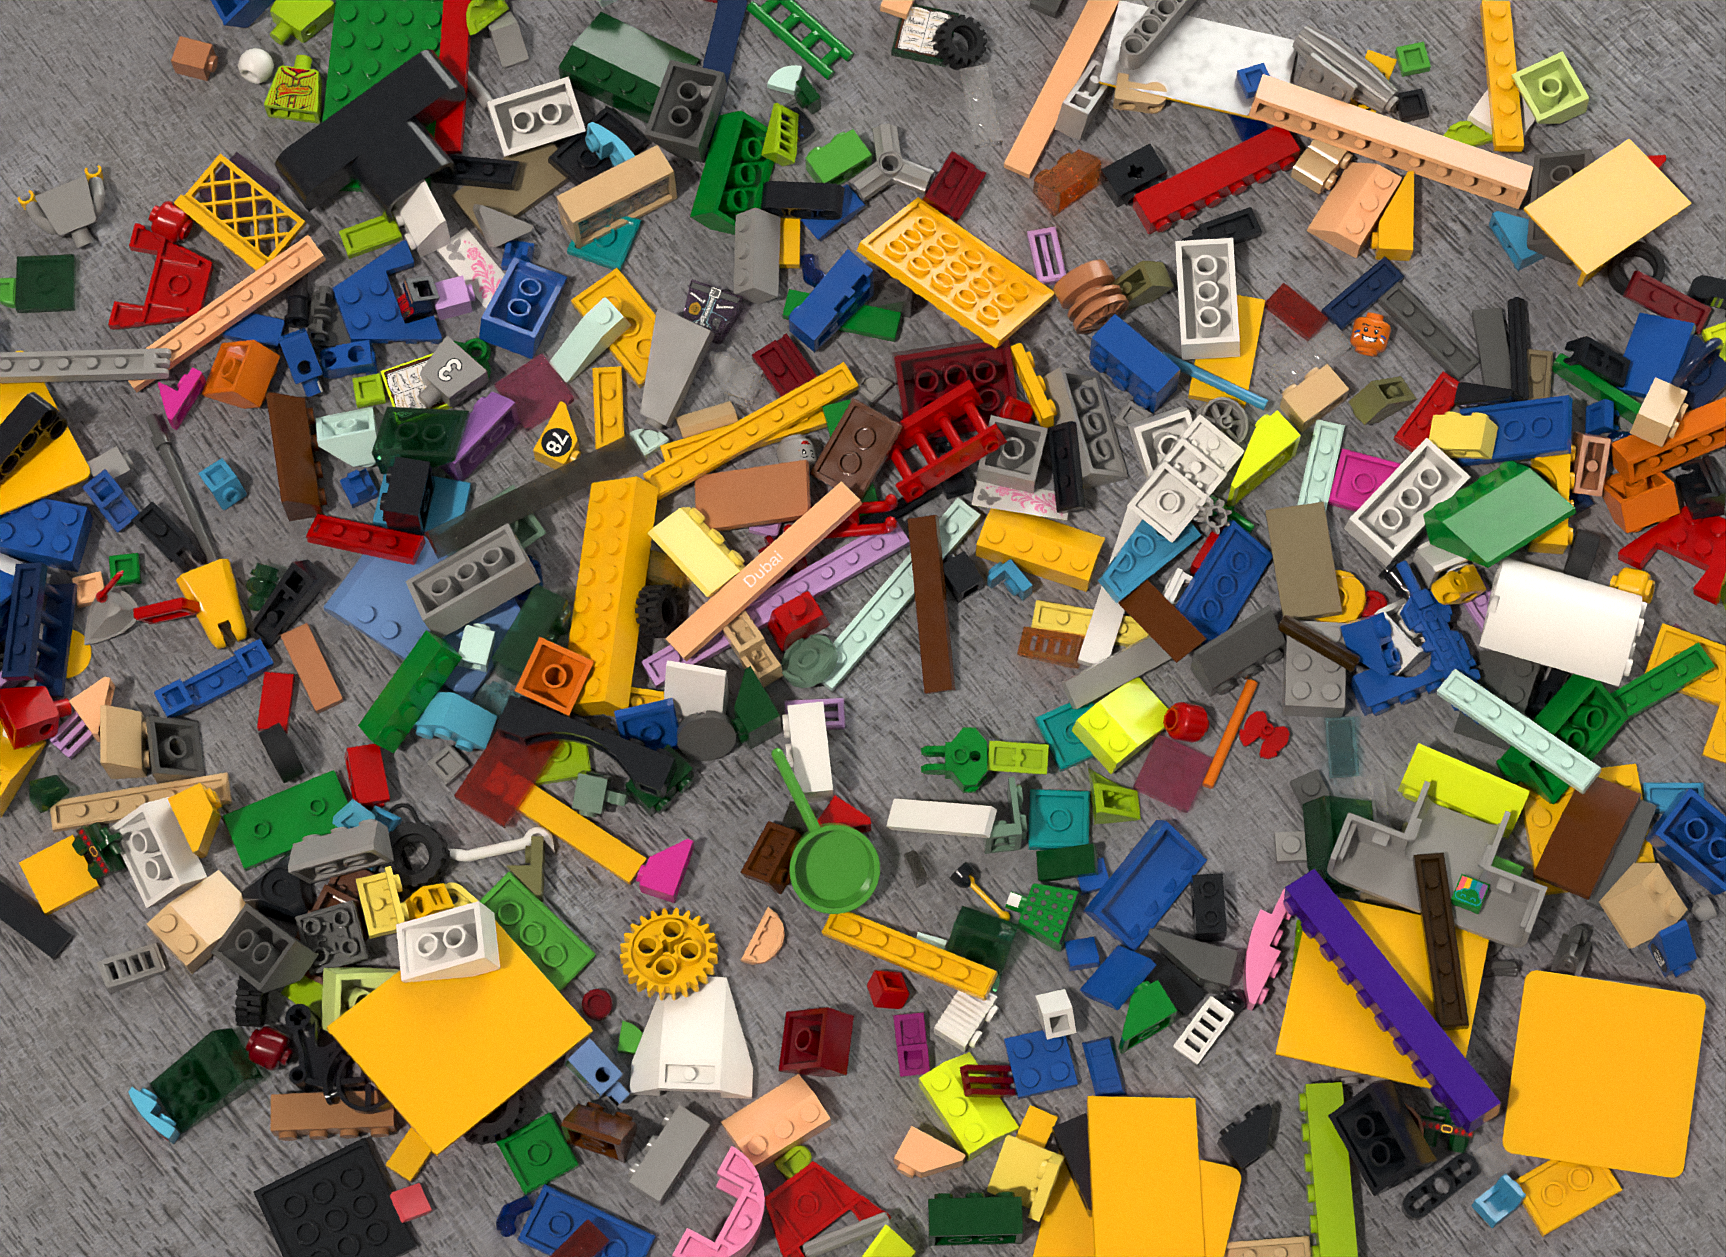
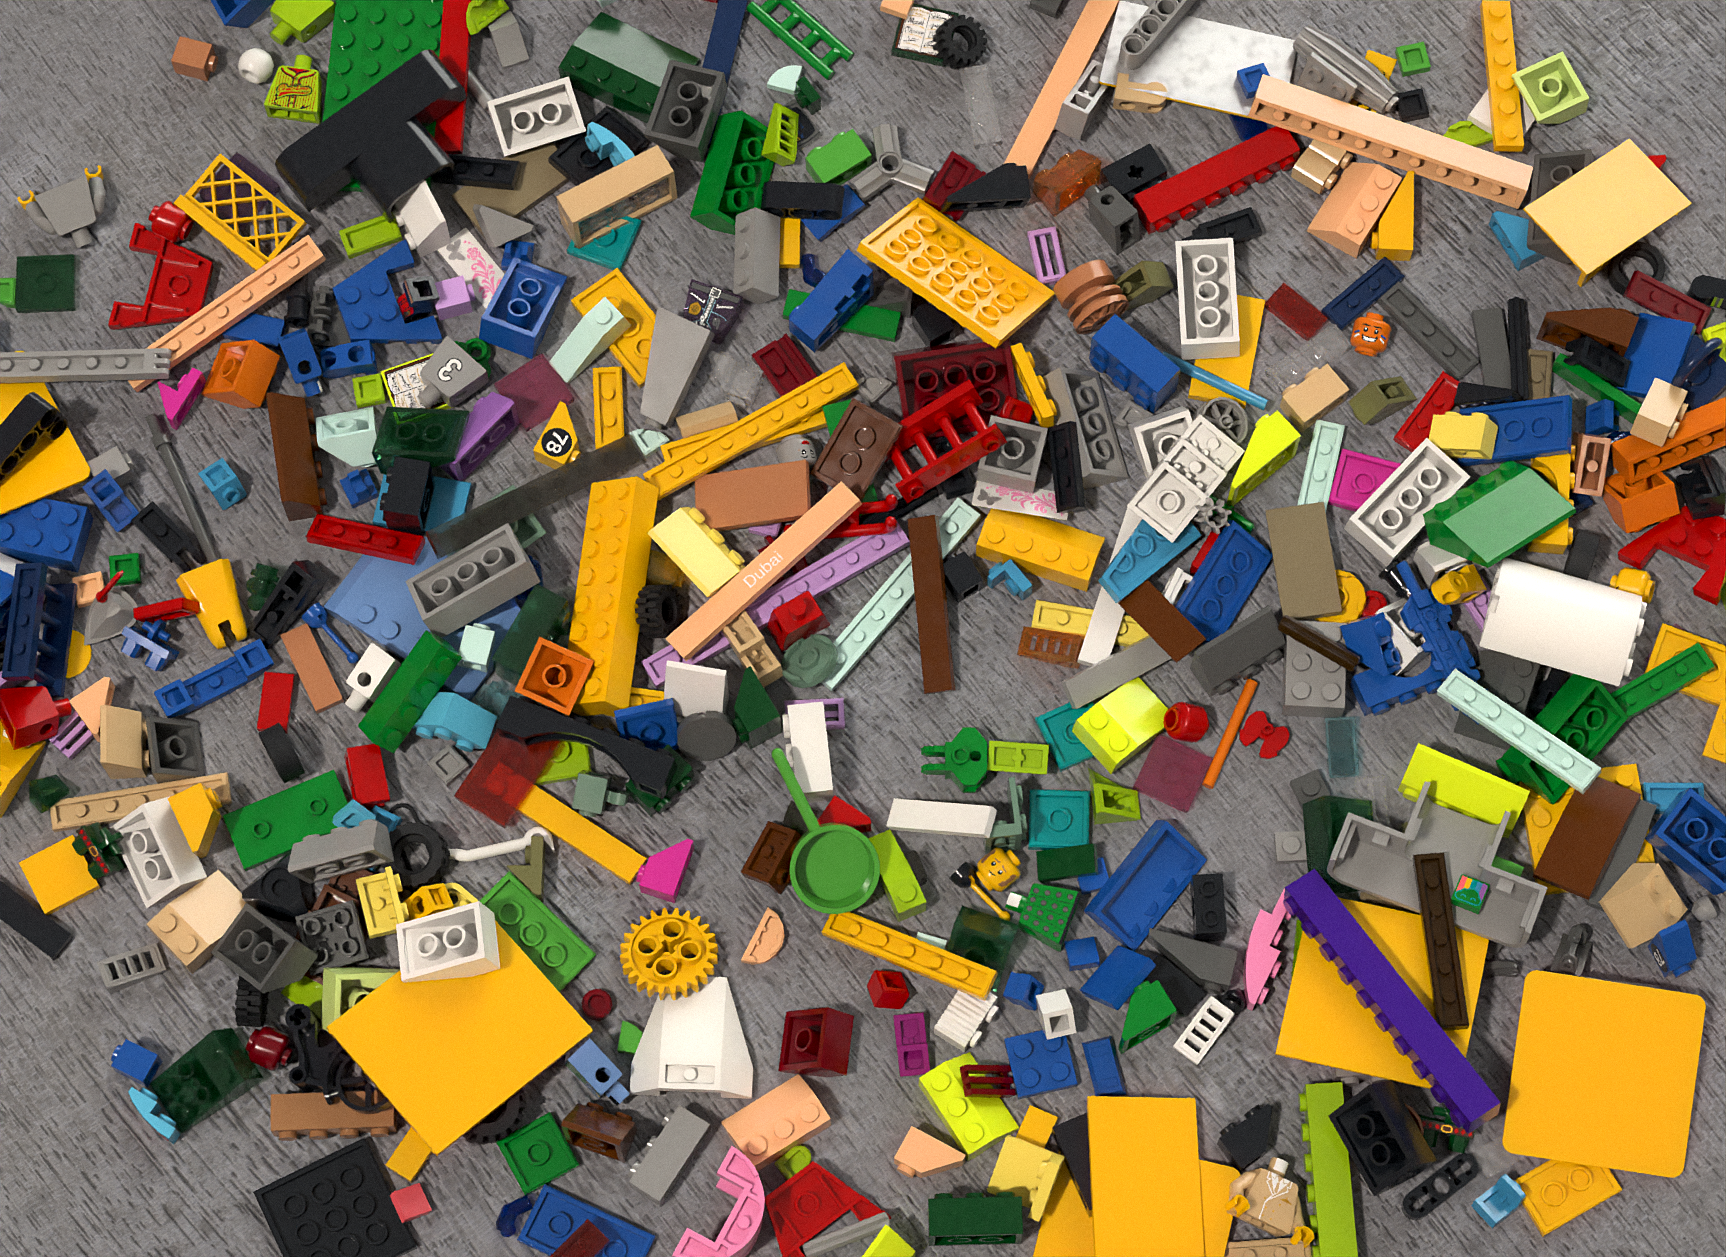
none -> blue brick [111,1039,163,1088]
none -> blue hips [121,619,179,671]
none -> blue hinge [301,602,359,664]
none -> white torso [344,643,401,713]
none -> lime slope [868,829,927,922]
none -> black brick [912,302,955,347]
none -> black slope [941,163,1031,212]
none -> yellow head [976,847,1021,892]
none -> blue piece [1003,972,1044,1011]
none -> dark grey torso [1084,184,1140,255]
none -> tan torso [1225,1157,1314,1248]
none -> reddish brown slope [1536,307,1639,357]

